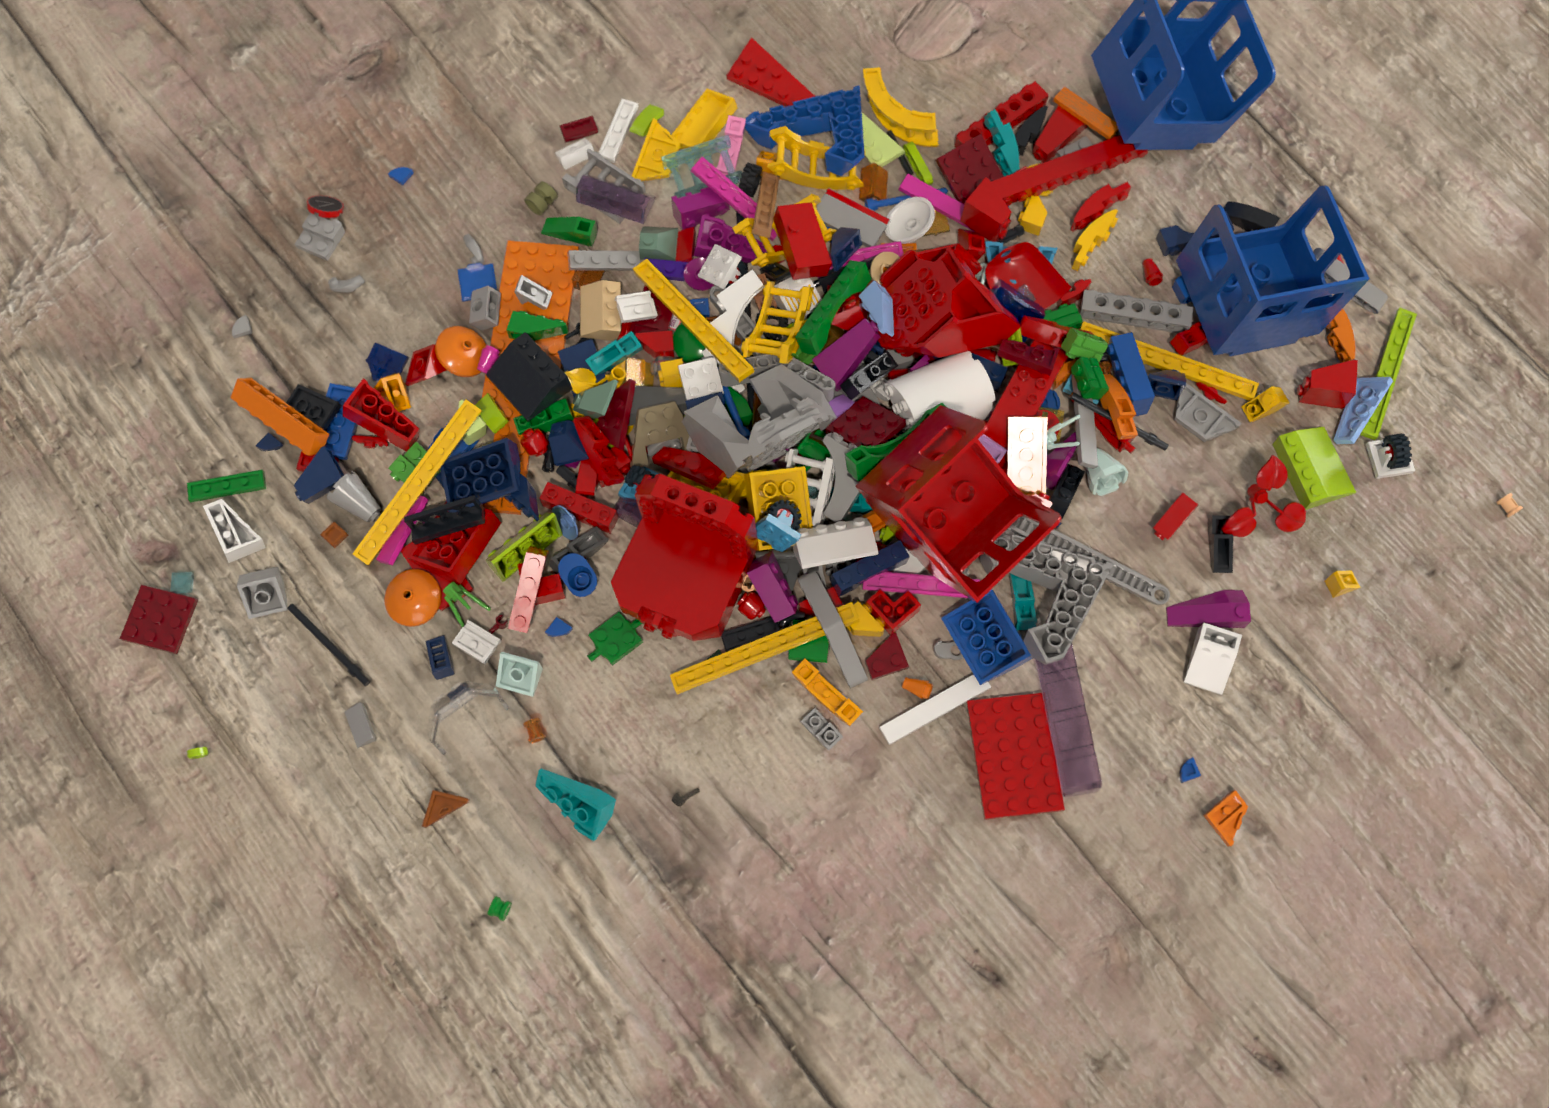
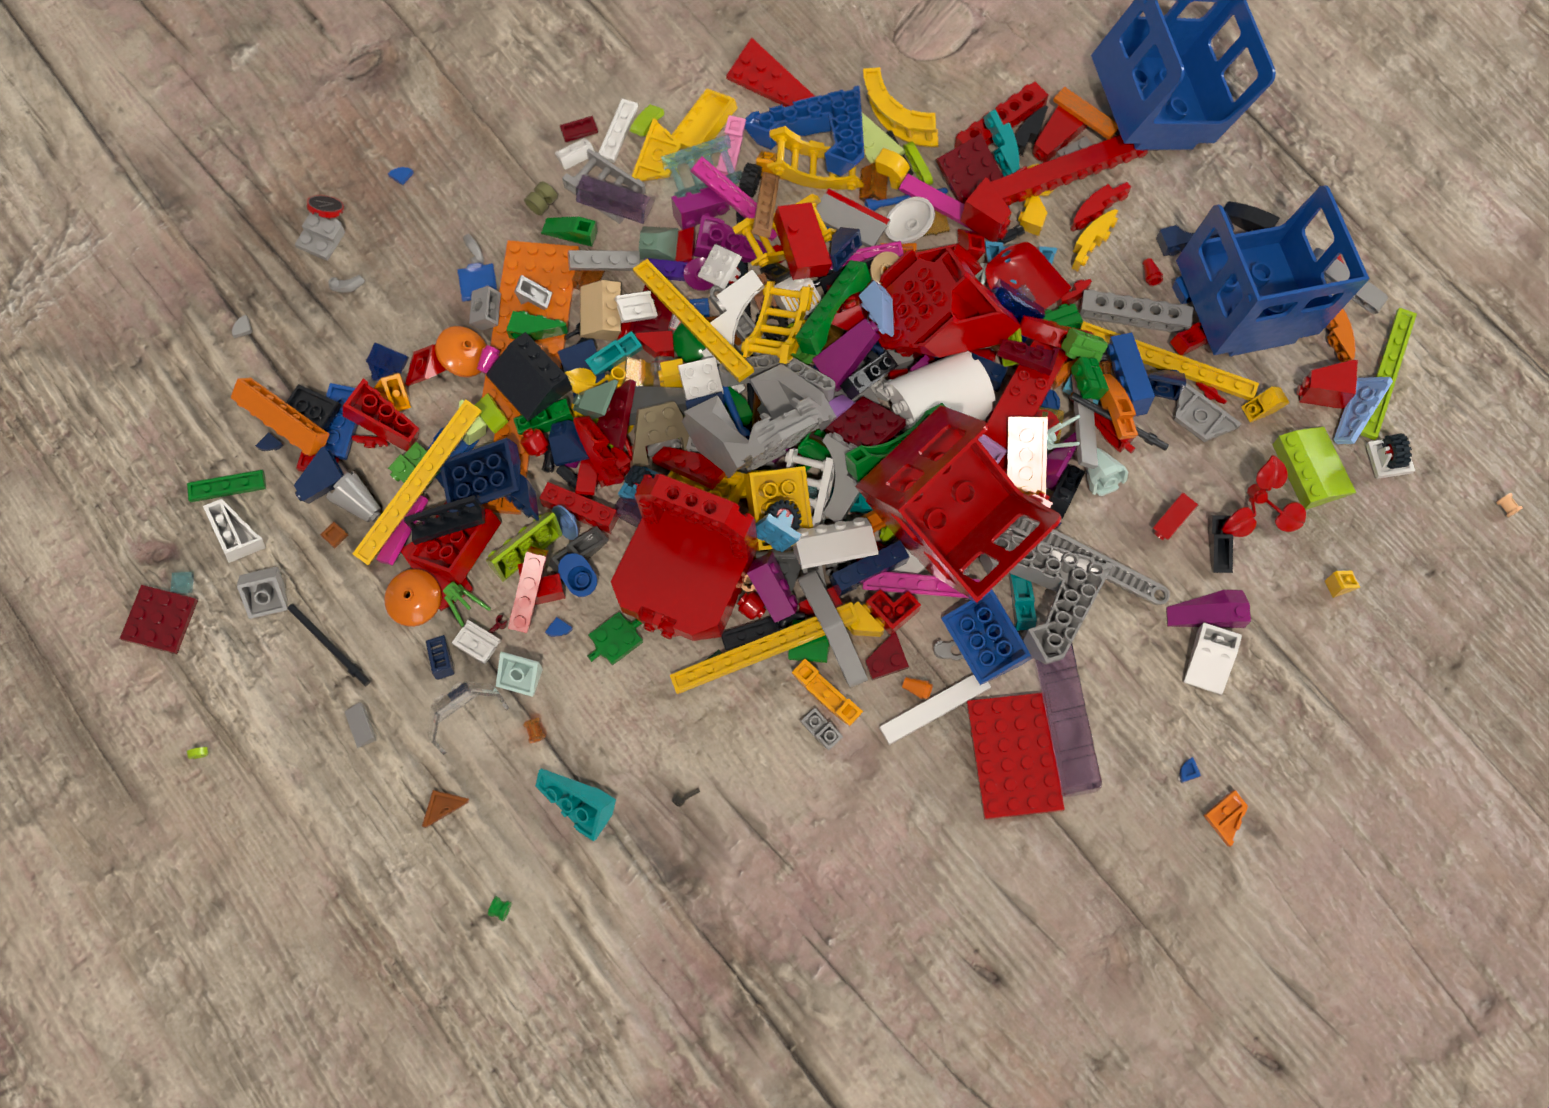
none -> yellow brick [875,148,910,190]

